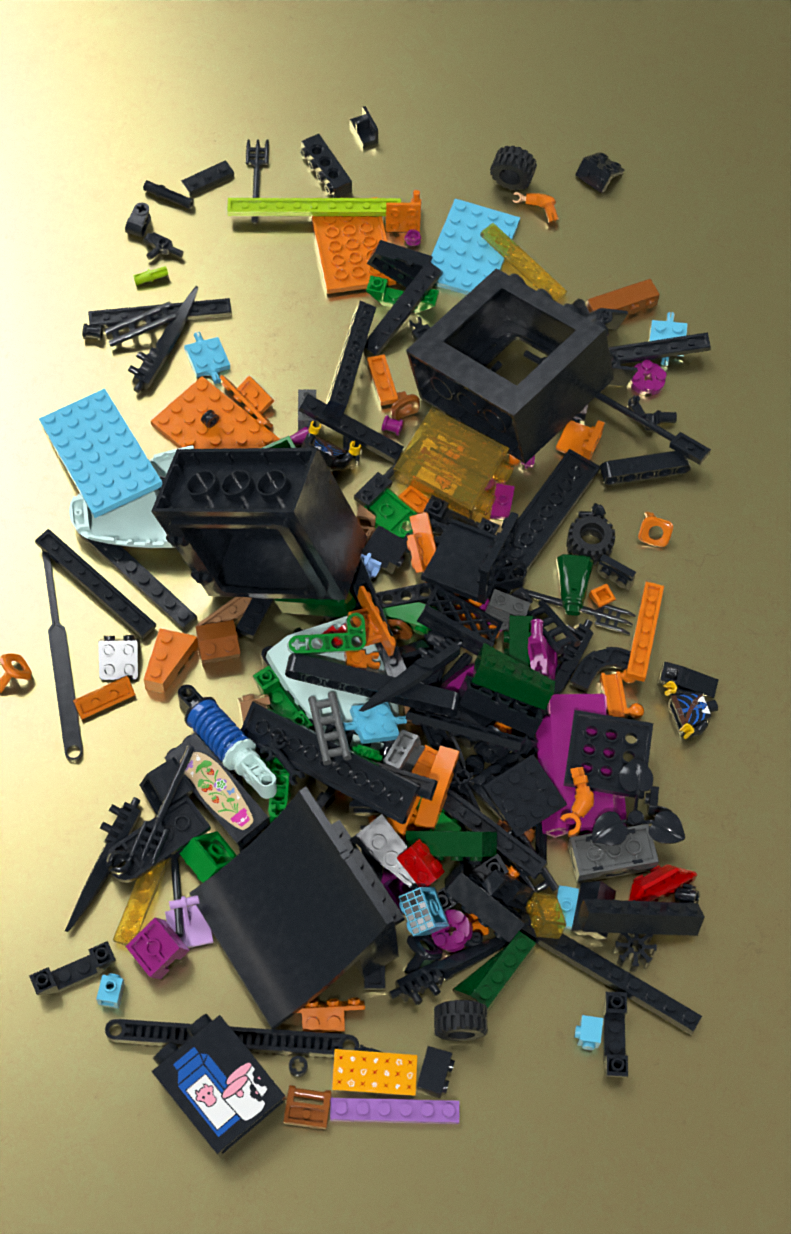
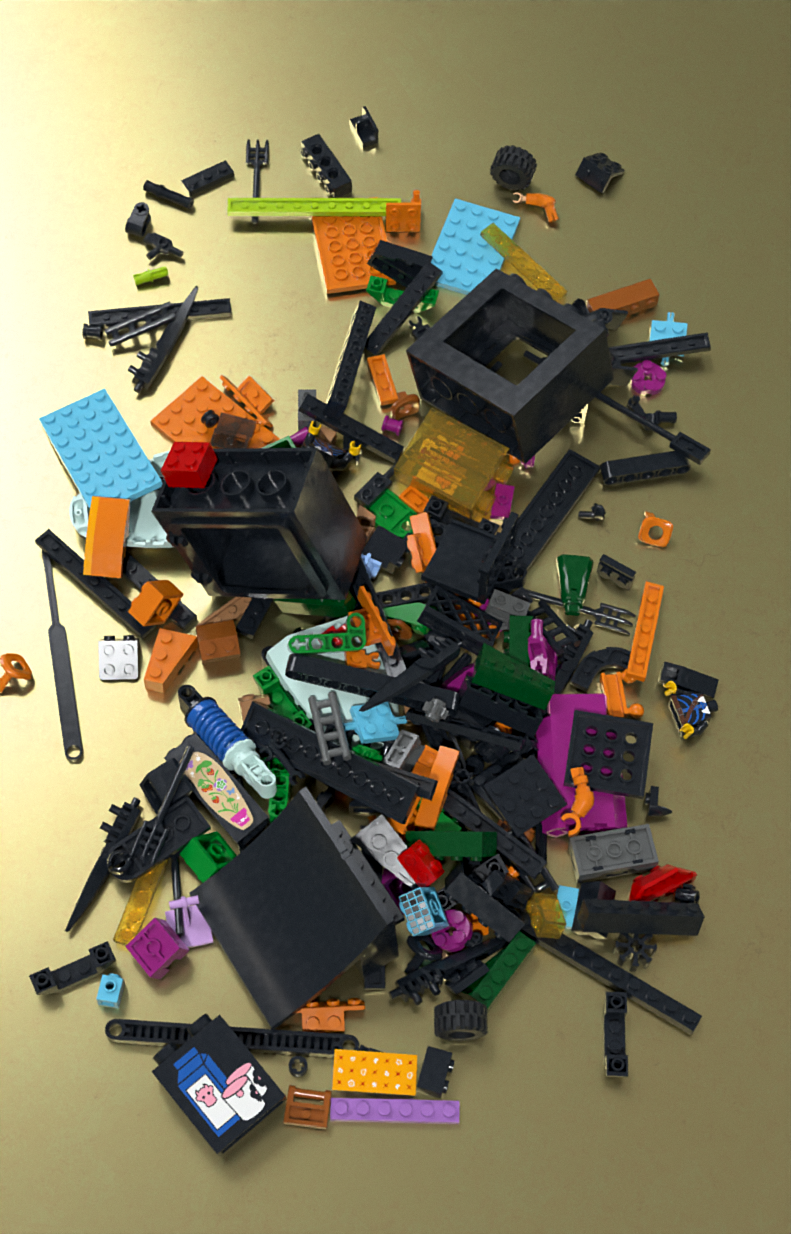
orange plate [73,676,135,720] -> none
medium azure plate [184,331,230,384] -> none
magenta plate [404,230,421,246] -> none
orange bracket [556,420,605,460] -> none
black tyre [566,514,616,566] -> none
medium azure brick [574,1015,603,1050] -> none
orange slope [589,583,616,608] -> none
black plant [592,759,685,846] -> none
none -> orange slope [83,496,130,578]
none -> orange brick [128,580,184,626]
none -> red brick [161,442,217,488]
none -> clear smoke slope [210,412,257,449]
none -> medium nougat slope [319,425,337,445]
none -> dark grey gear [422,698,449,723]
none -> black plate [445,959,490,995]

